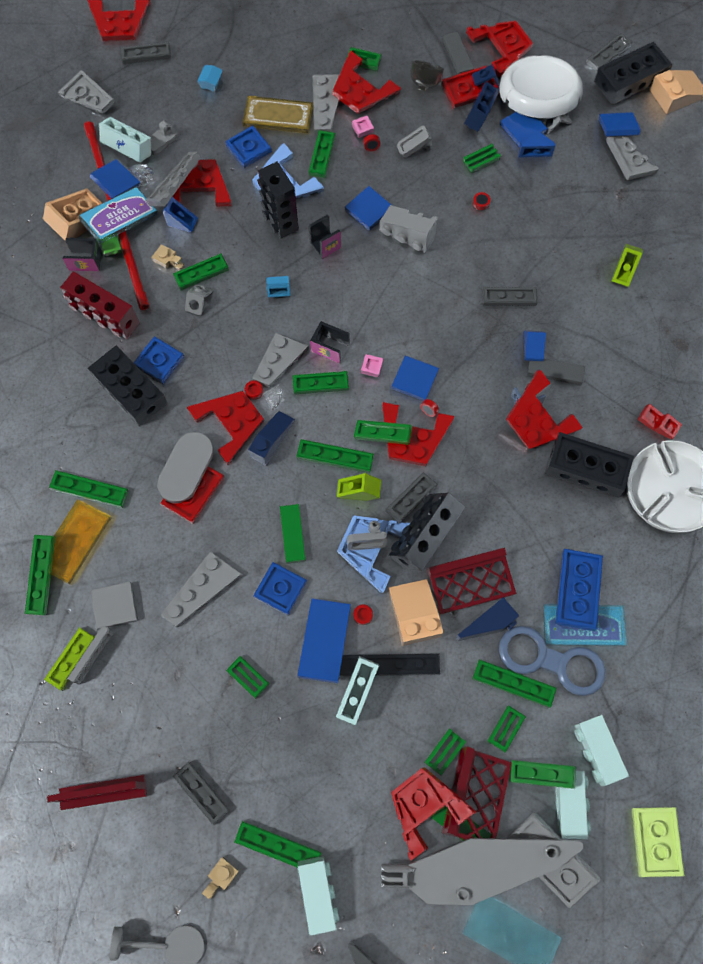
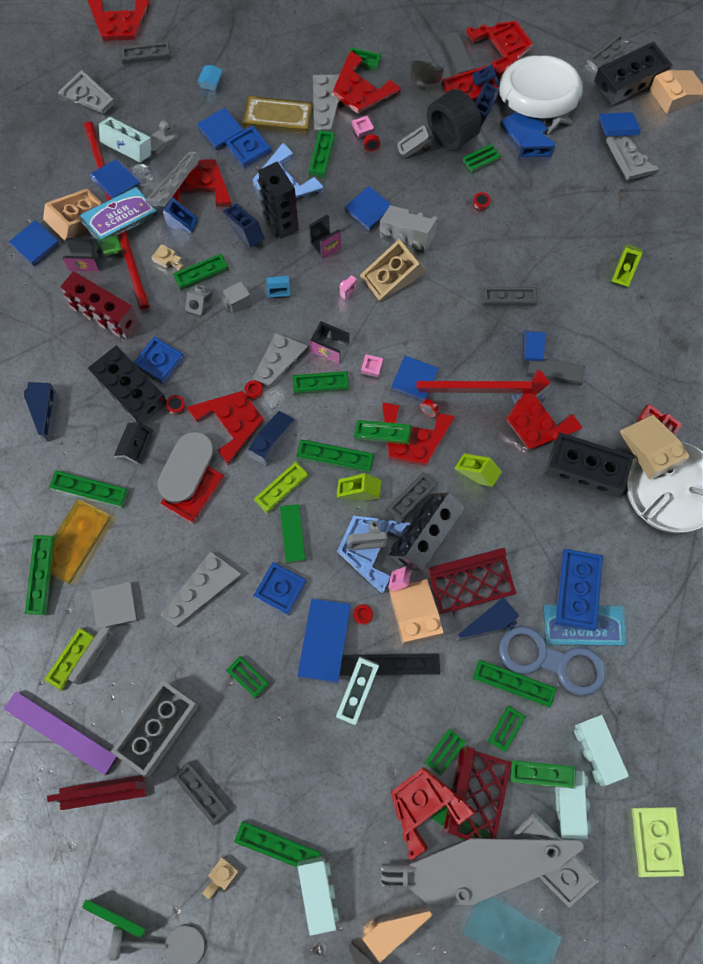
none -> medium lavender tile [4,691,118,775]
none -> blue tile [9,220,60,266]
none -> dark blue slope [24,382,56,442]
none -> green tile [82,899,148,938]
none -> light grey brick [111,680,199,777]
none -> black panel [114,421,154,464]
none -> red tile [166,395,186,415]
none -> blue tile [197,108,244,150]
none -> dark blue slope [222,203,265,247]
none -> light grey brick [222,281,252,313]
none -> lime tile [254,461,309,514]
none -> bright pink plate [339,275,357,300]
none -> tan slope [360,239,426,301]
none -> light nougat slope [362,907,432,962]
none -> bright pink plate [388,566,411,592]
none -> red tile [416,381,533,393]
none -> black tyre [426,89,482,150]
none -> lime slope [454,453,502,487]
none -> tan slope [620,415,690,480]

